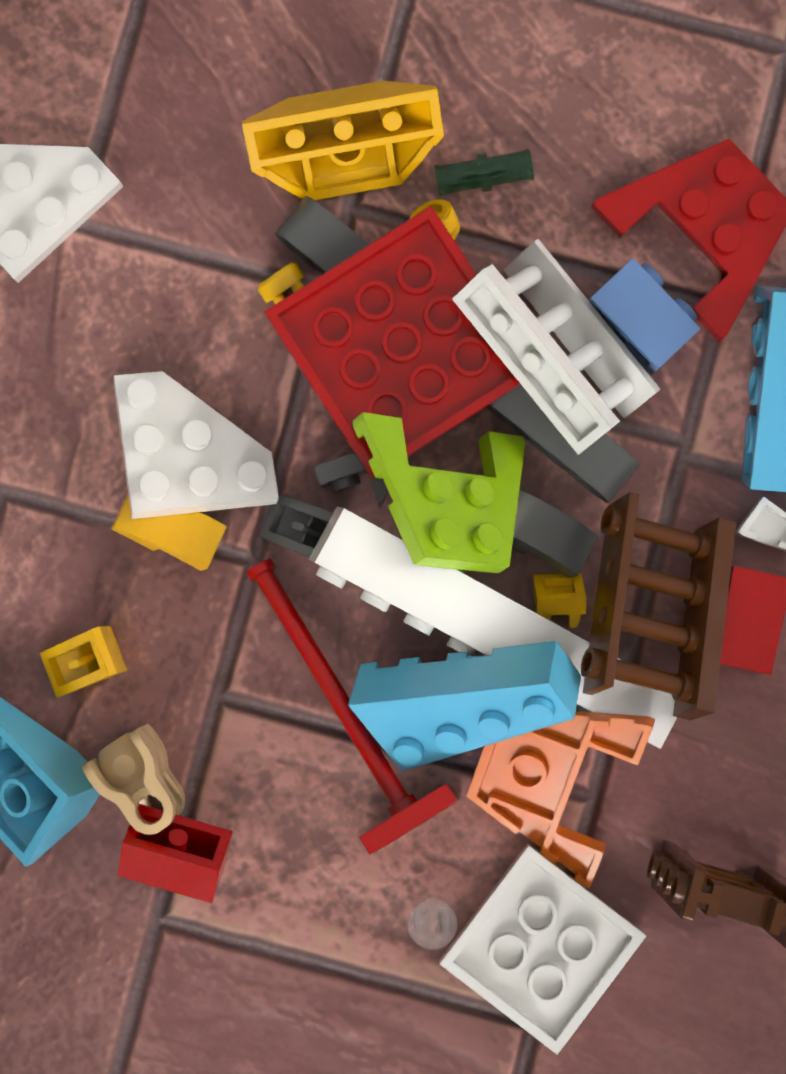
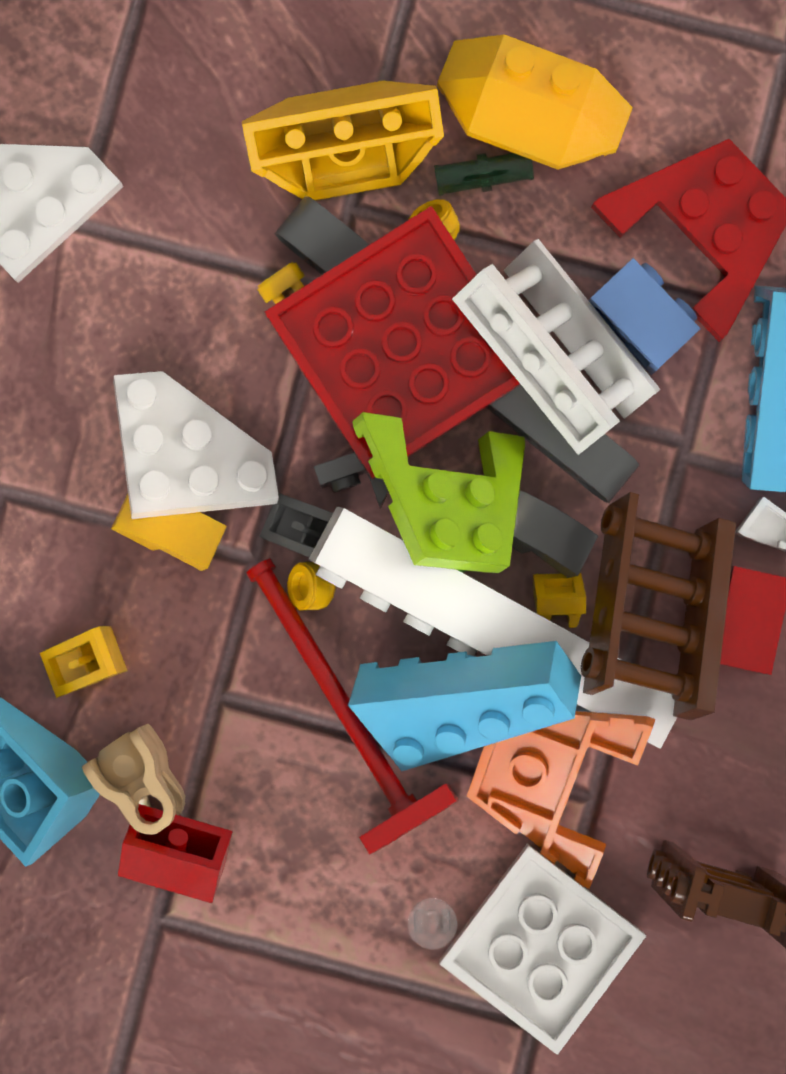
none -> yellow tile [287,562,336,610]
none -> yellow wedge [437,34,633,170]

